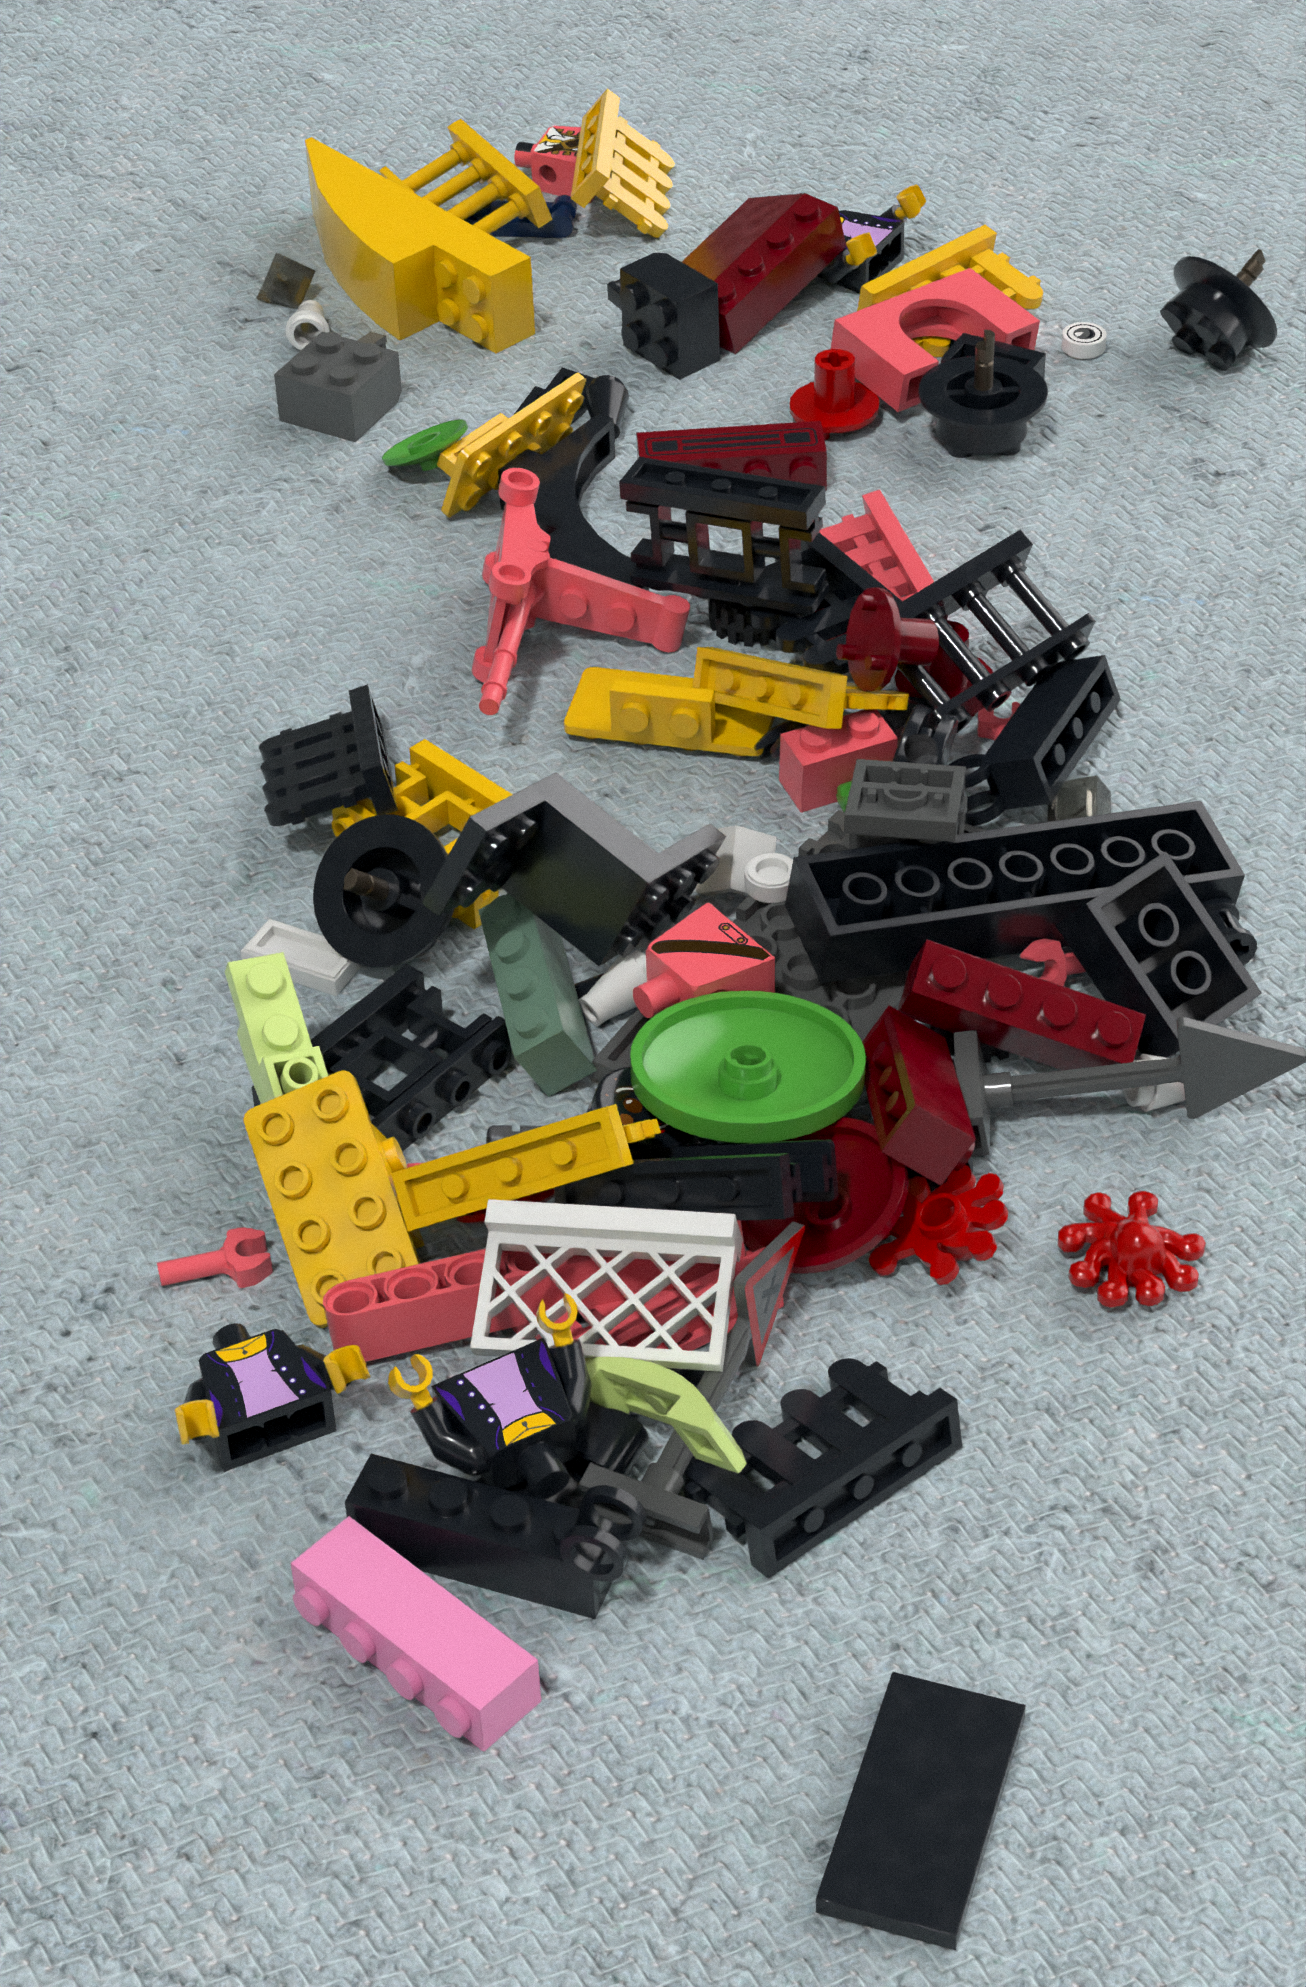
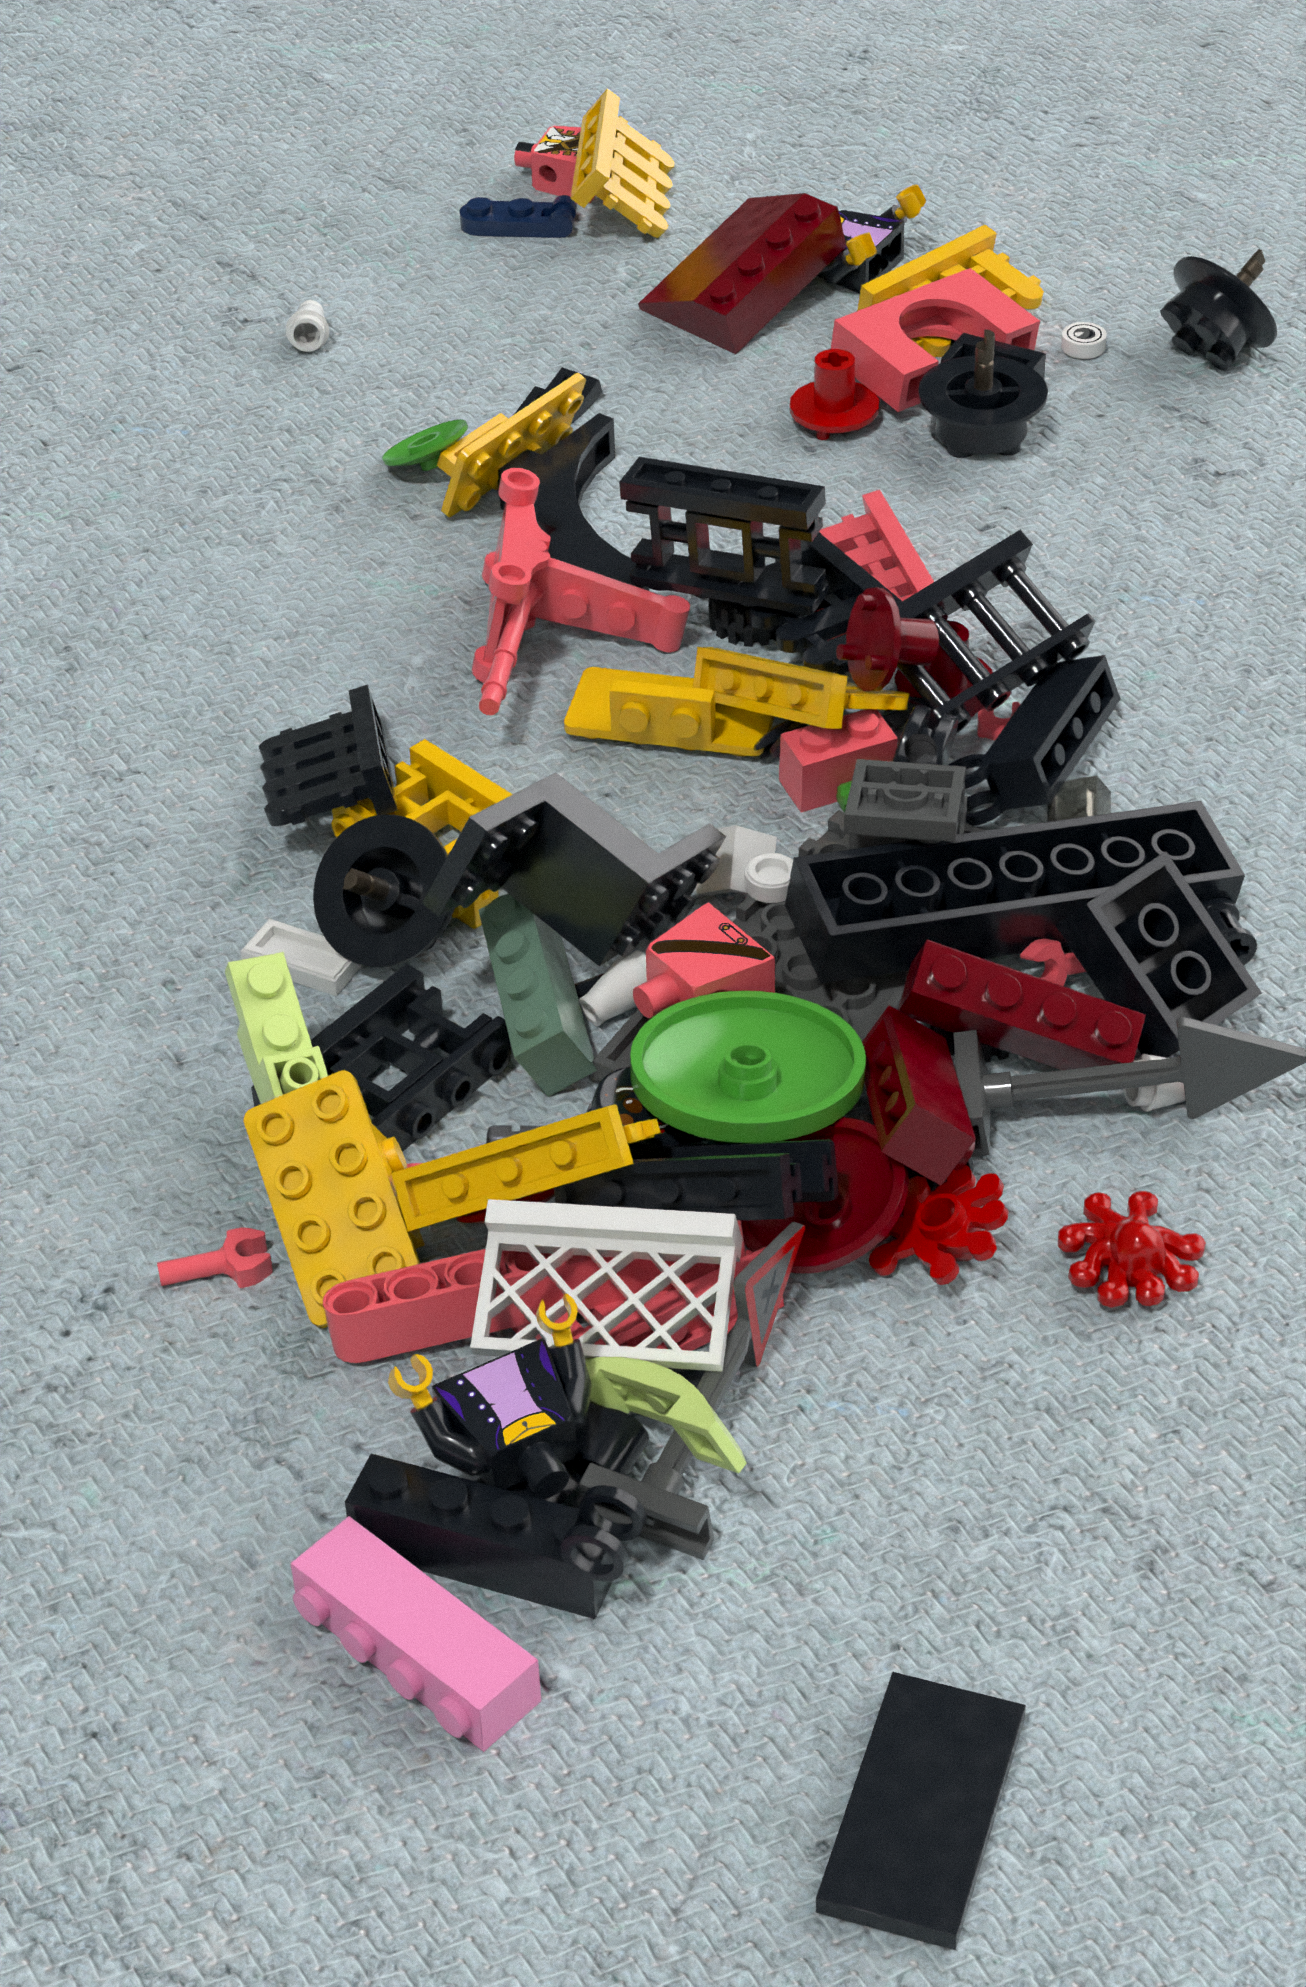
torso [175,1323,371,1472] -> none
clear smoke slope [256,252,315,309] -> none
dark grey hinge [274,331,402,442] -> none
yellow slope [305,137,535,354] -> none
yellow fence [379,118,553,234] -> none
black cone [584,375,629,440] -> none
black hinge [607,253,720,380] -> none
dark red brick [636,421,827,491] -> none
black fence [683,1358,962,1578] -> none

